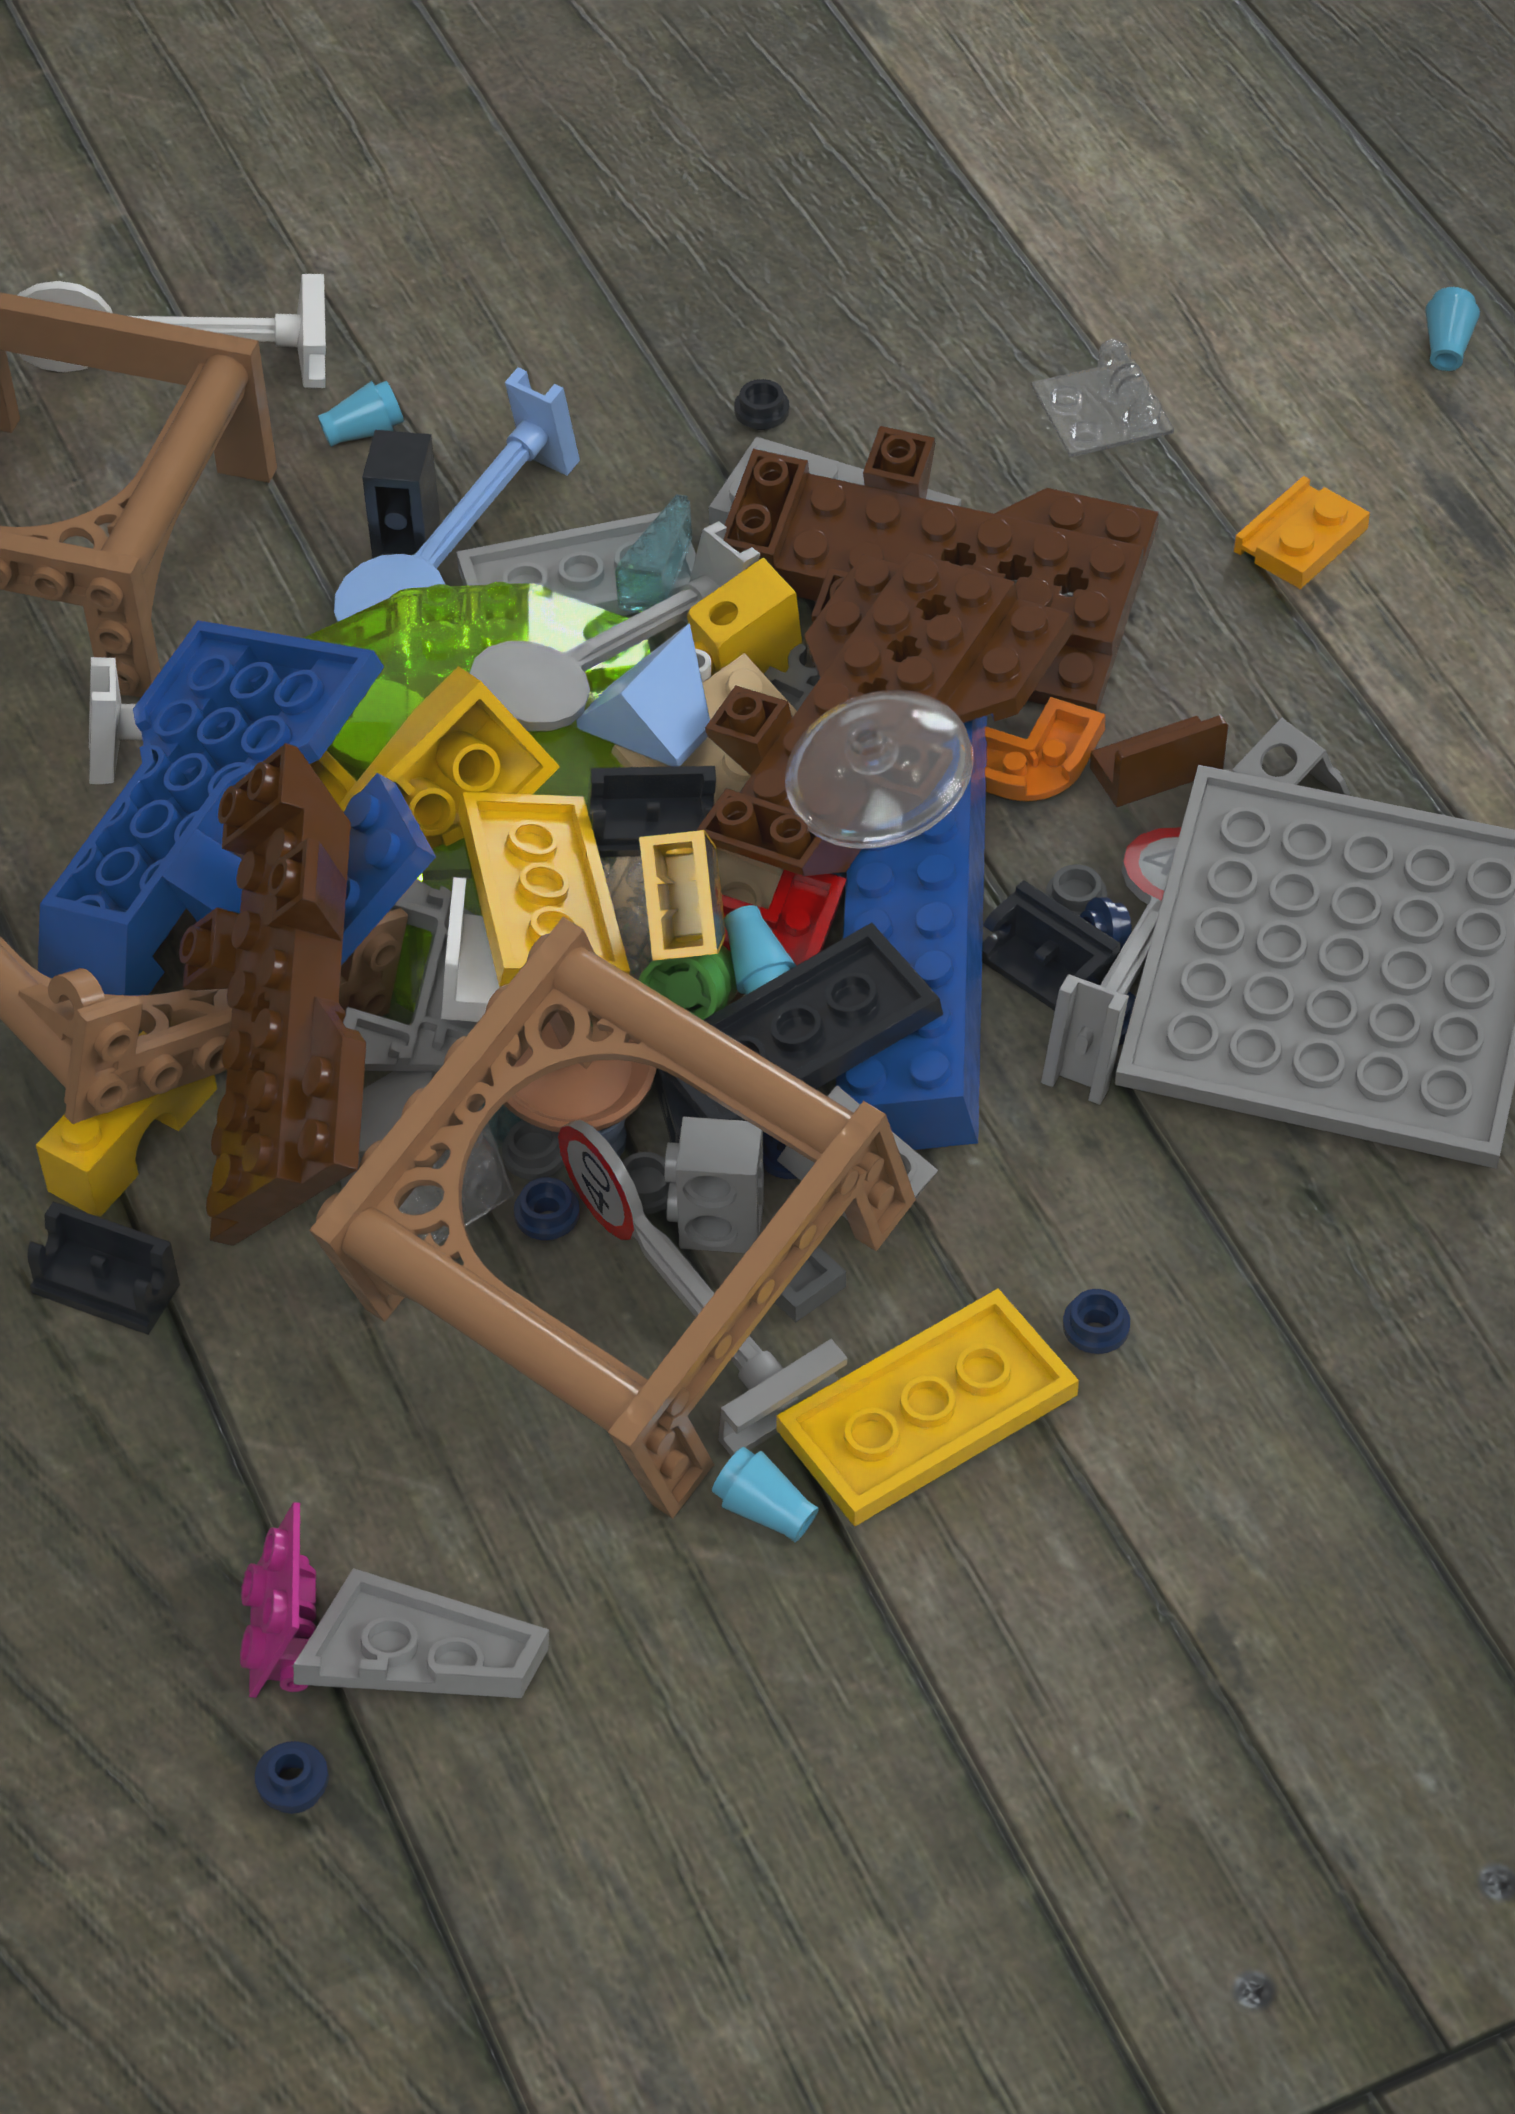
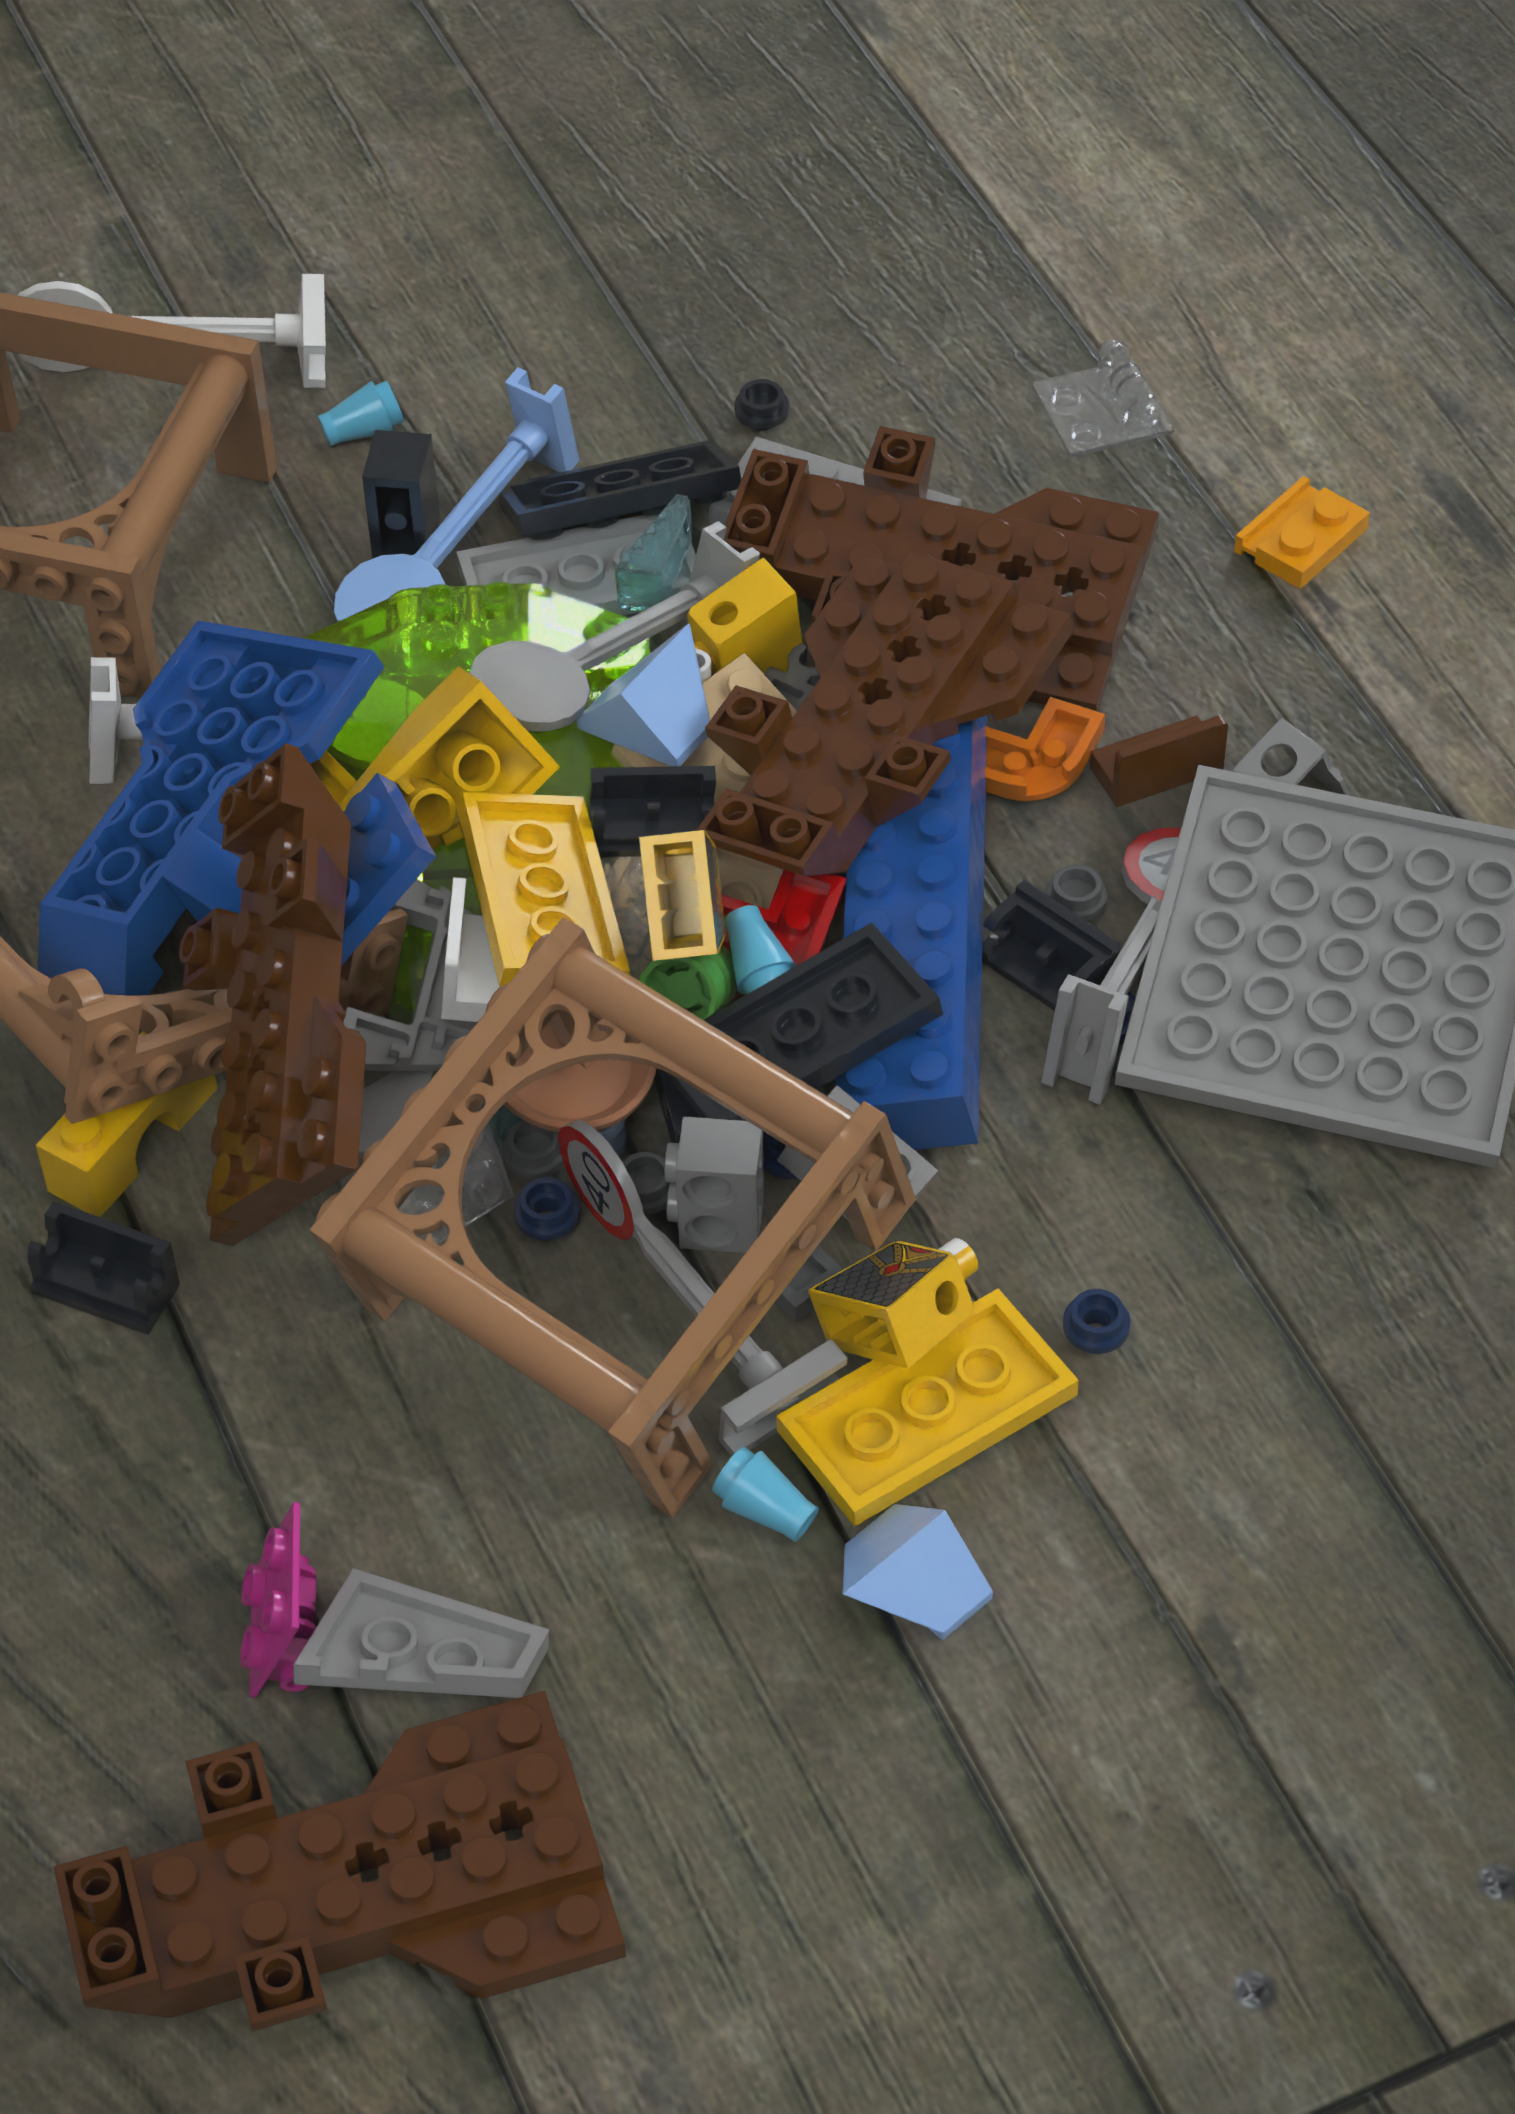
dark blue plate [255,1741,329,1814] -> none
clear dish [785,690,973,849] -> none
dark blue plate [1080,897,1132,951] -> none
medium azure cone [1425,287,1480,371] -> none
none -> reddish brown piece [53,1691,626,2032]
none -> black plate [498,439,741,540]
none -> yellow torso [808,1238,978,1369]
none -> light blue slope [843,1504,993,1641]

